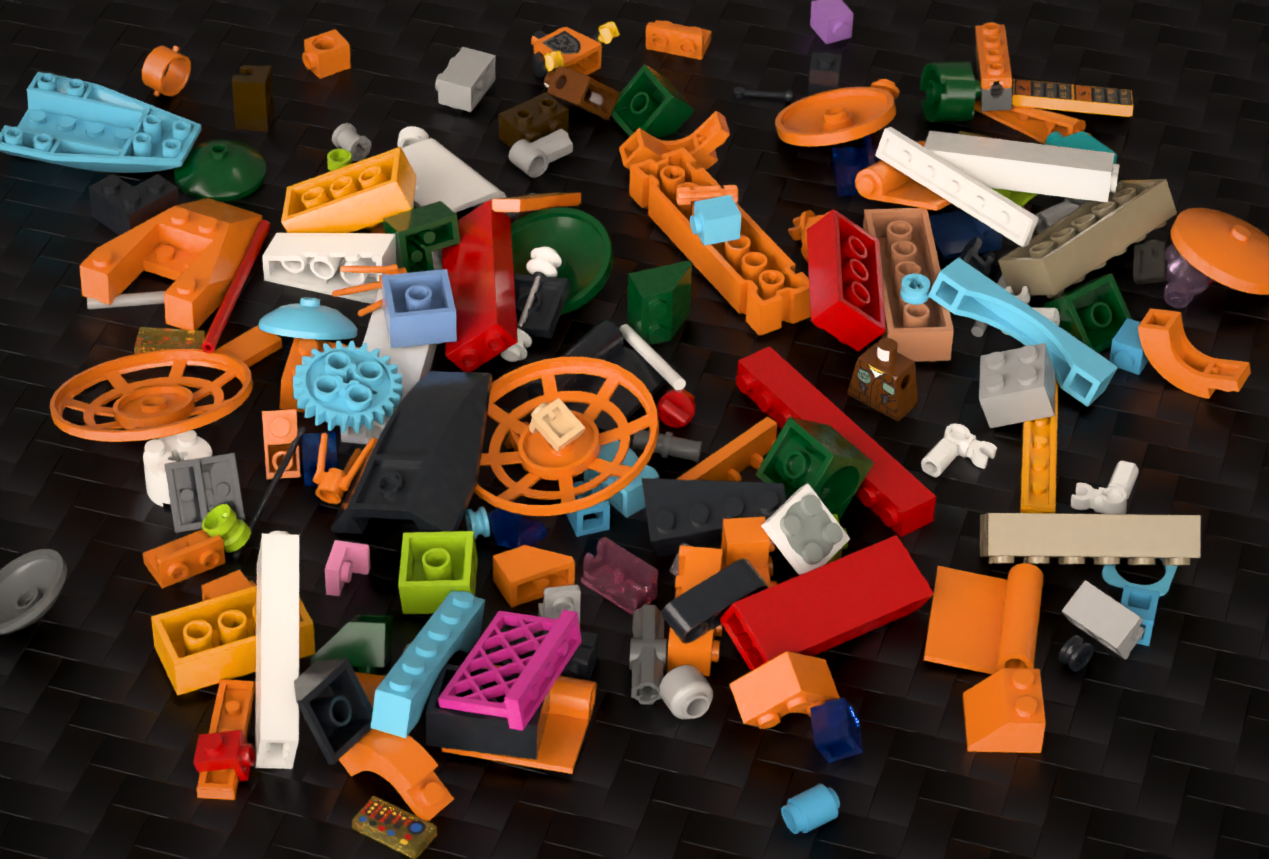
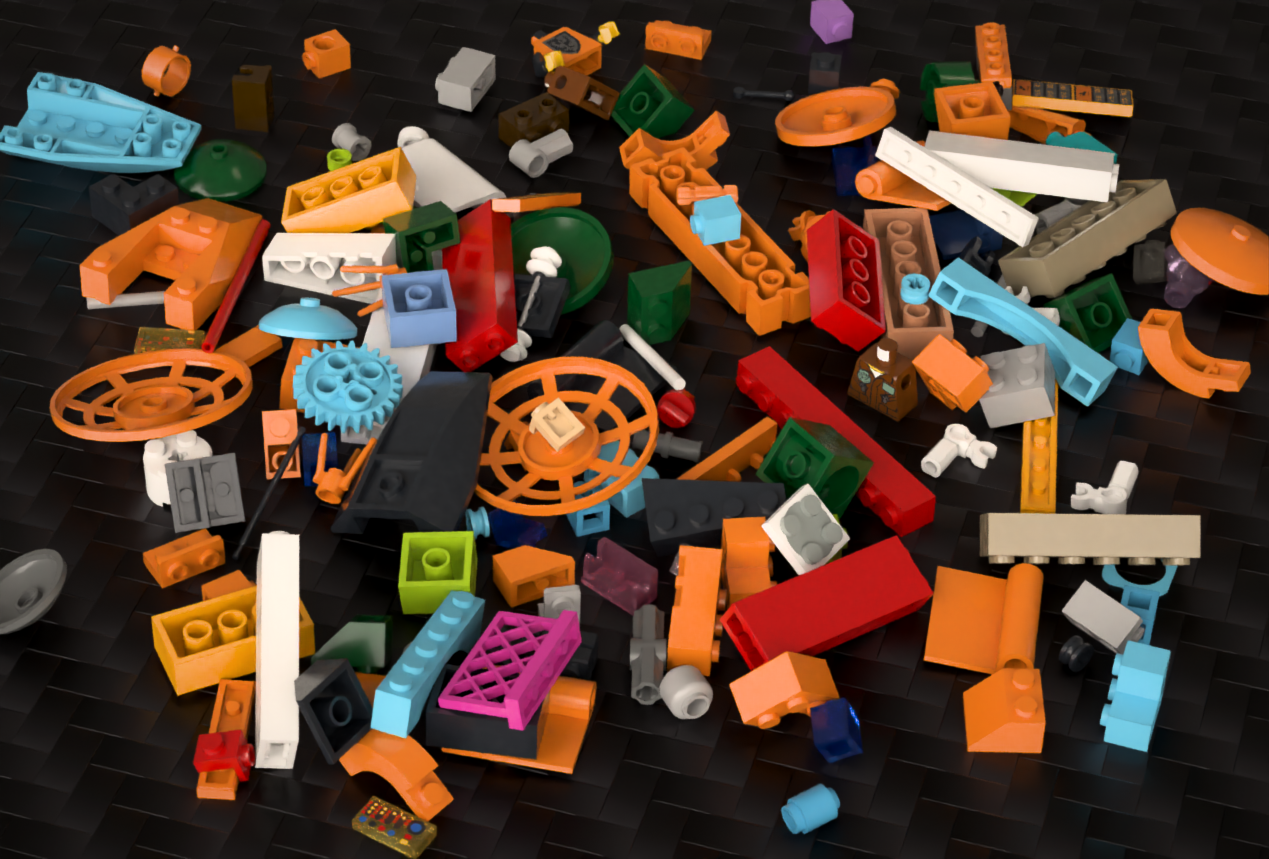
lime wheel [202,504,251,553] -> none
bright pink bracket [325,540,370,596] -> none
black beam [661,558,769,644] -> none
none -> orange brick [912,334,993,413]
none -> orange slope [934,82,1011,140]
none -> medium azure brick [1100,640,1171,752]

